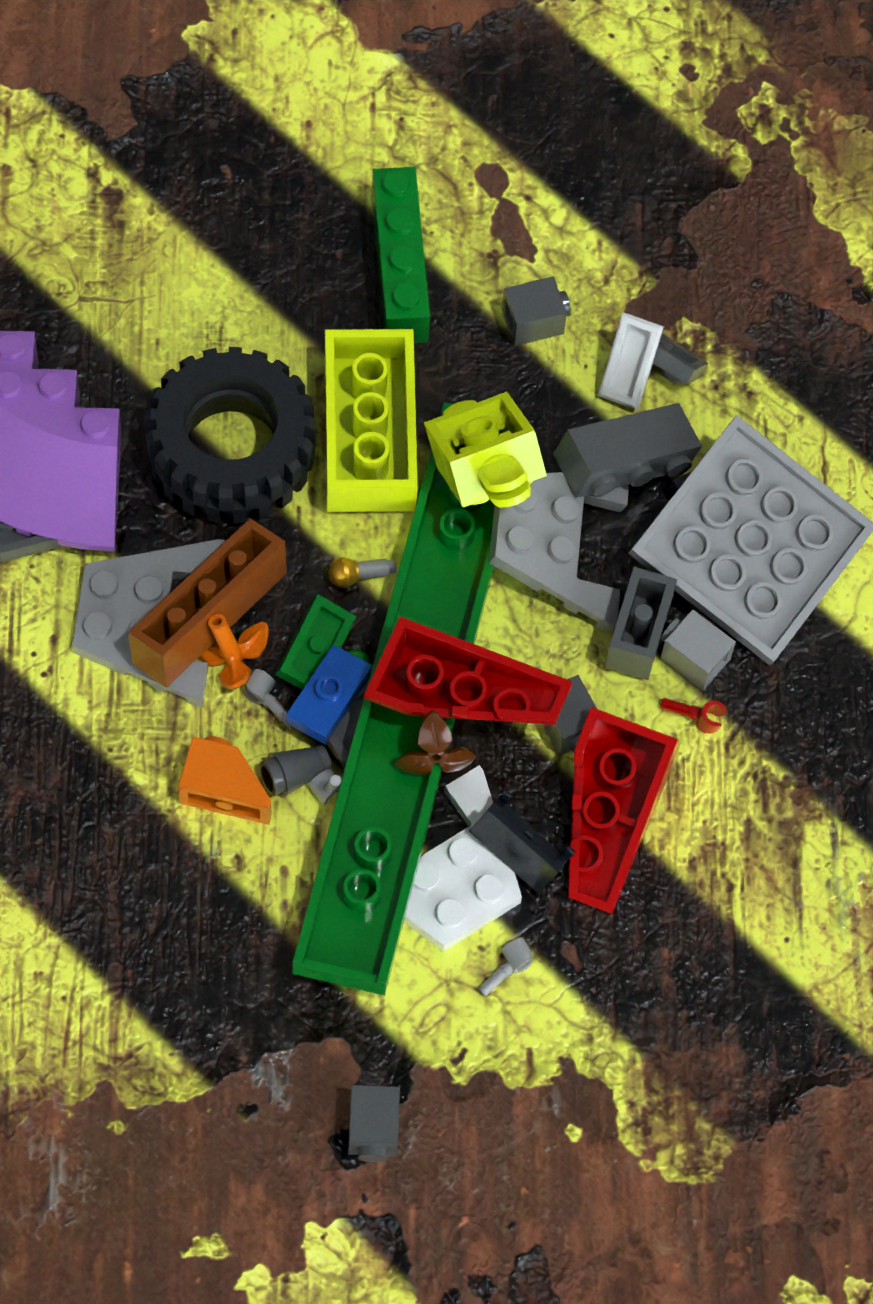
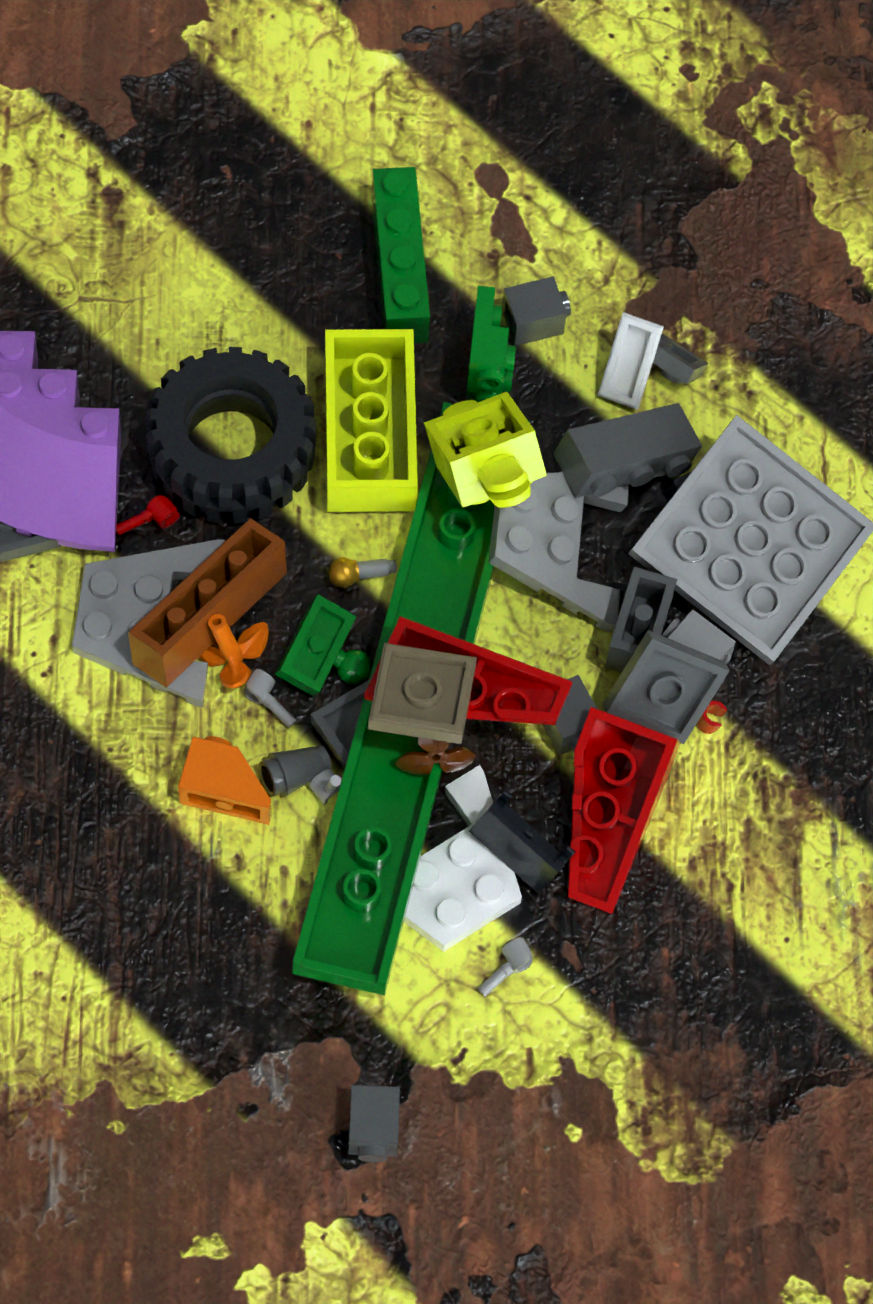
blue plate [286,644,373,745] -> none
none -> red hand [116,495,180,535]
none -> dark tan tile [368,643,477,744]
none -> green plate [466,286,516,402]
none -> dark grey plate [603,630,730,744]

